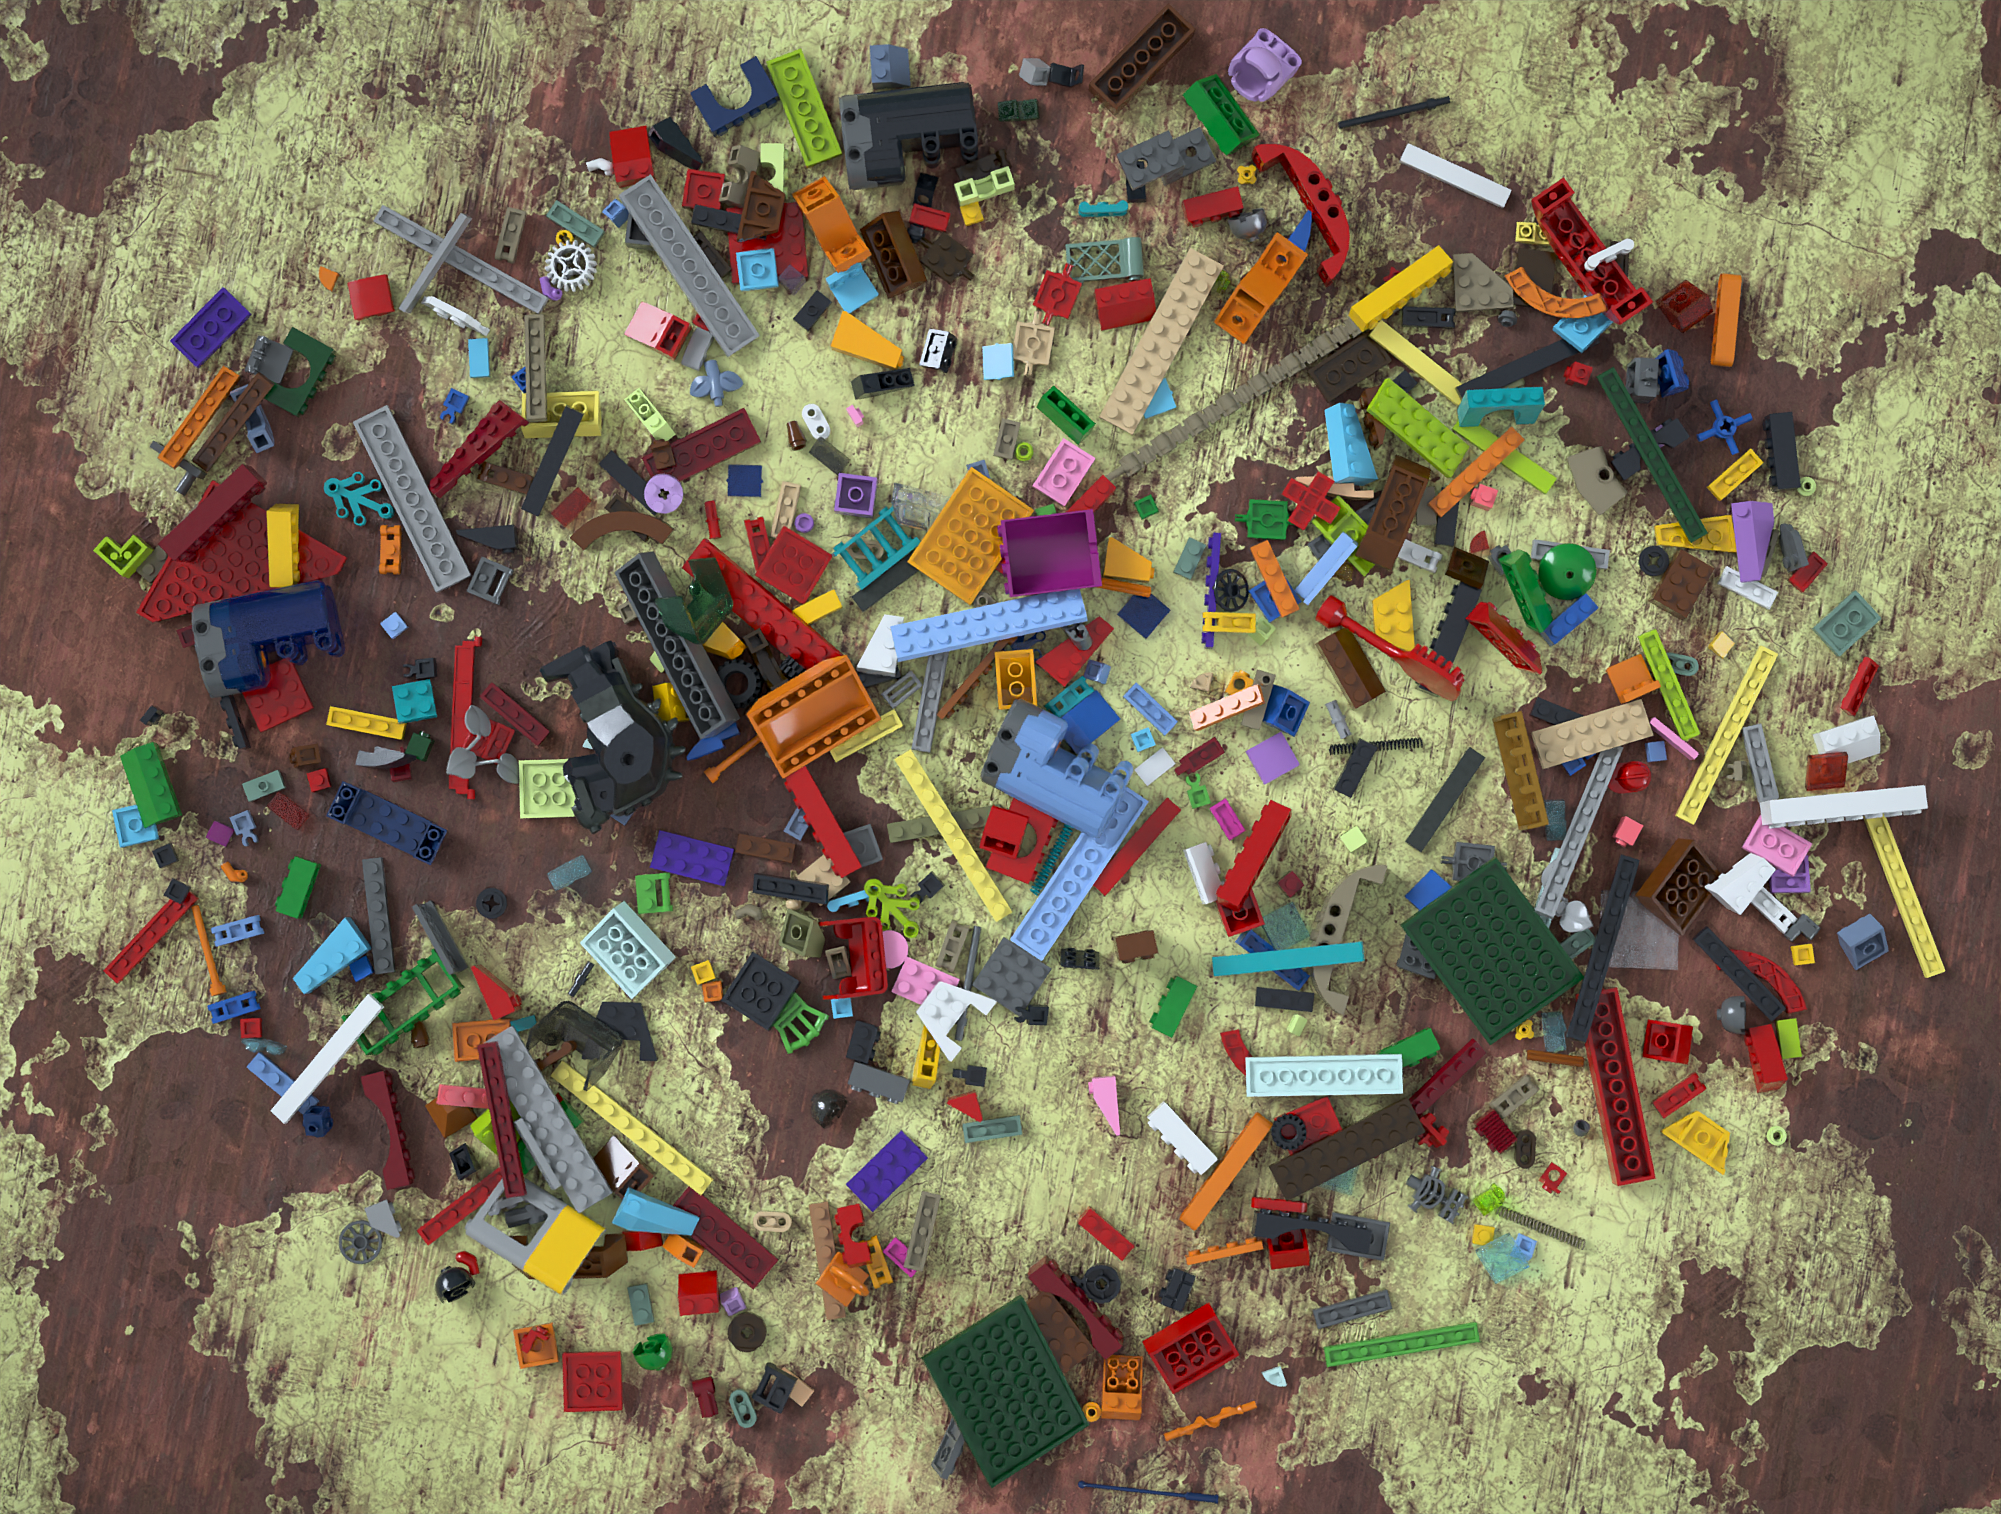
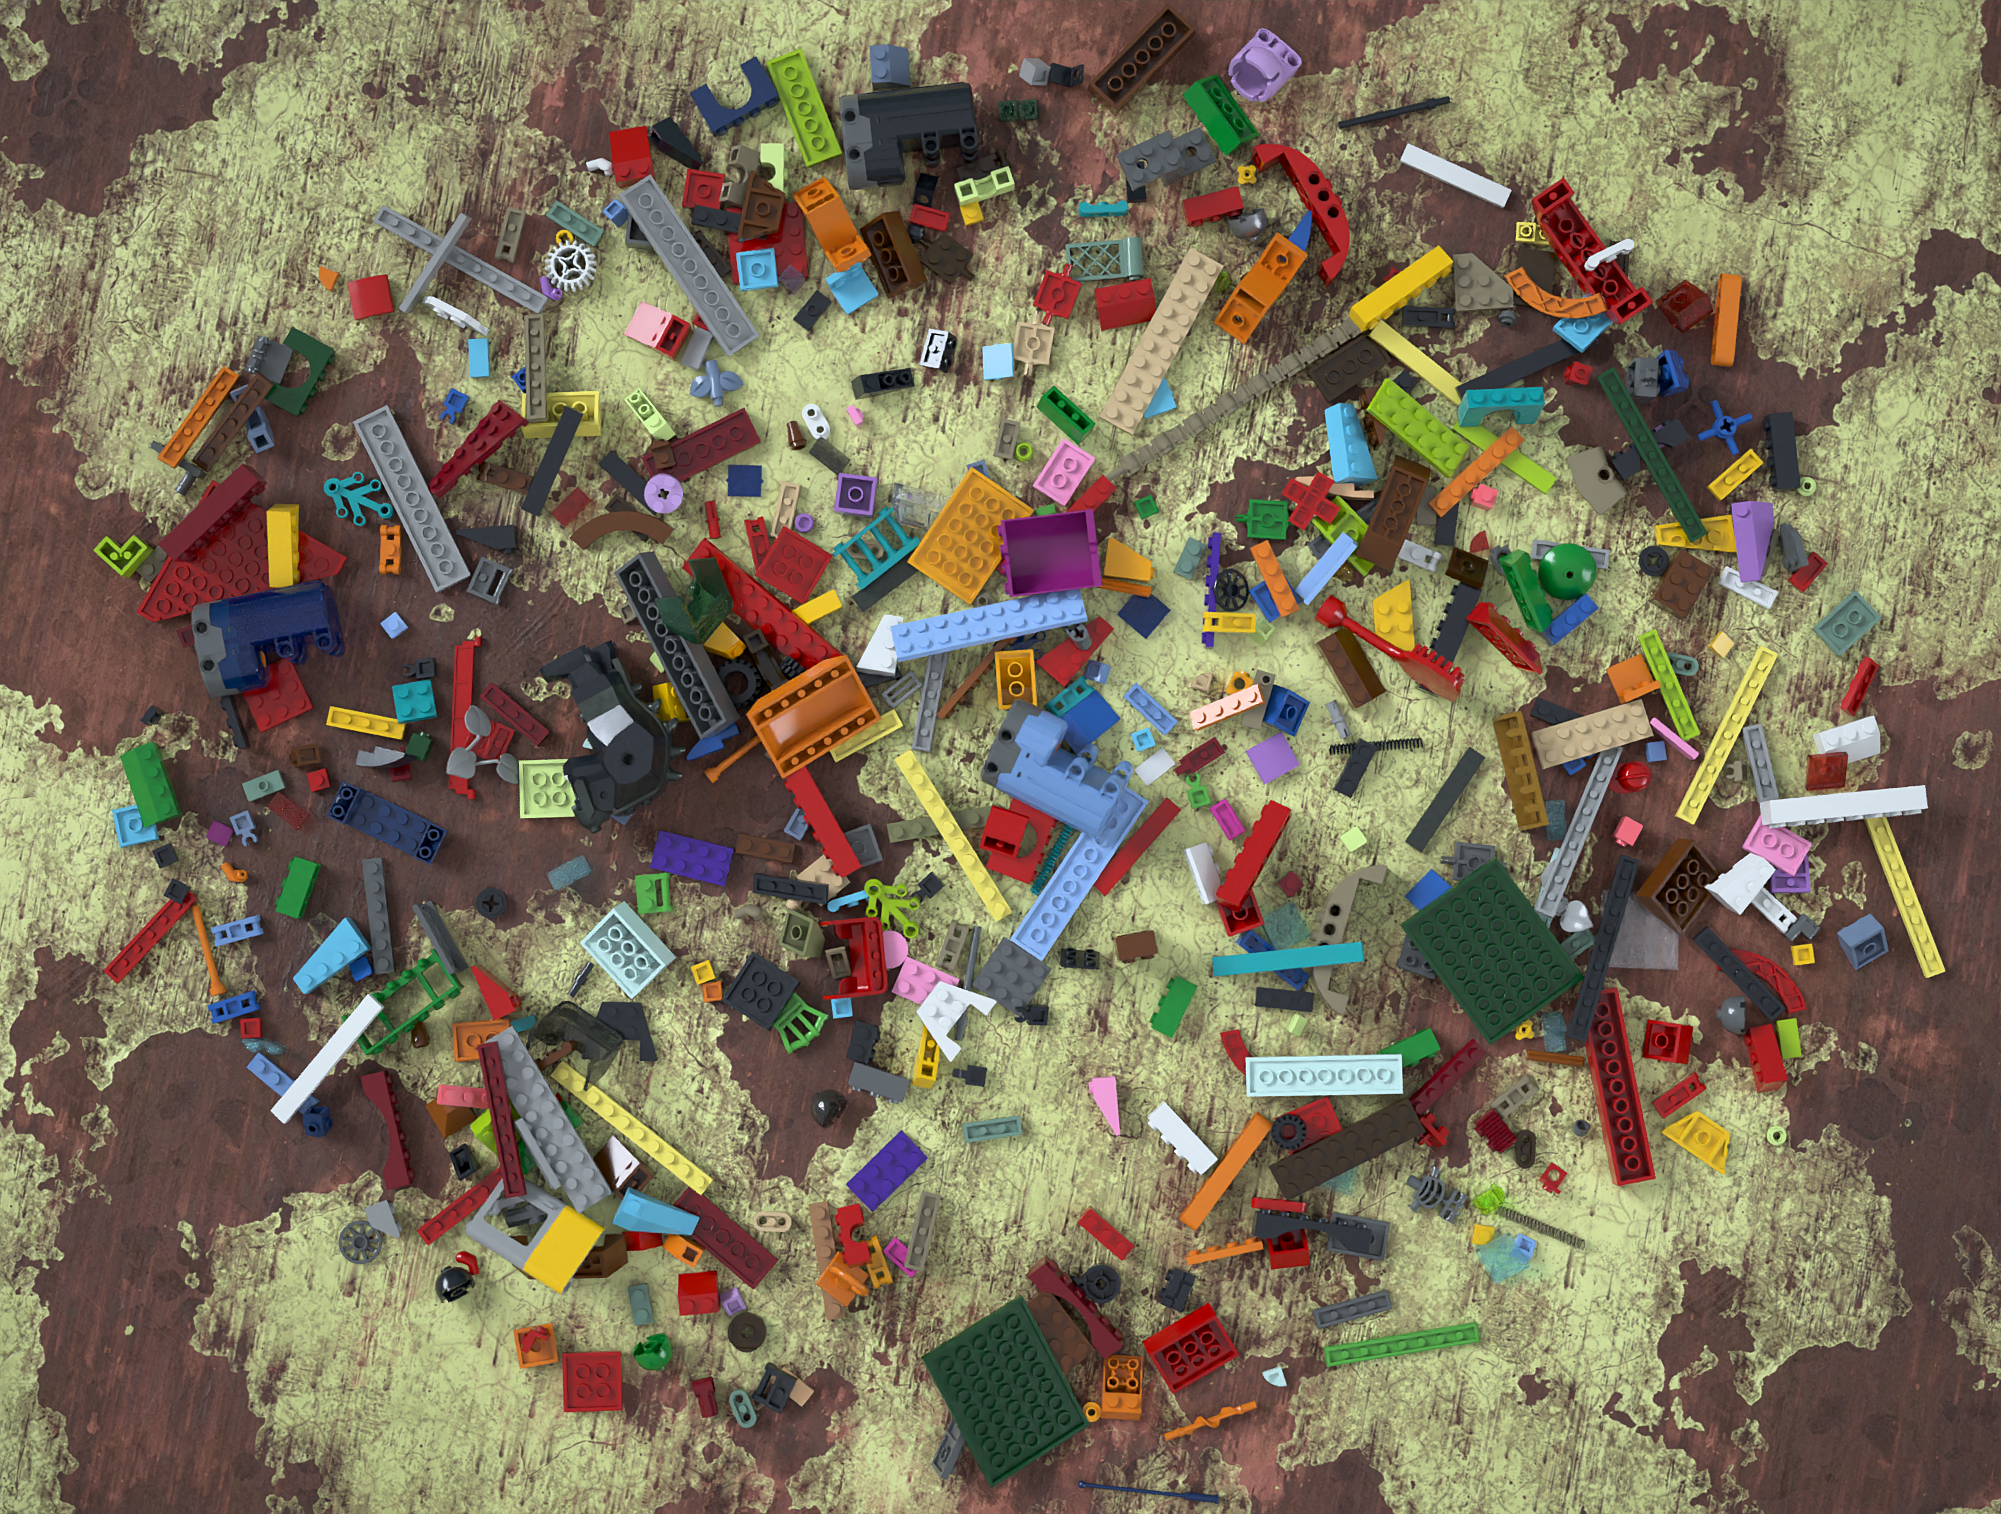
dark purple plate [170,287,252,369] -> none
light orange slope [831,311,905,370] -> none
red slope [947,1090,983,1123] -> none

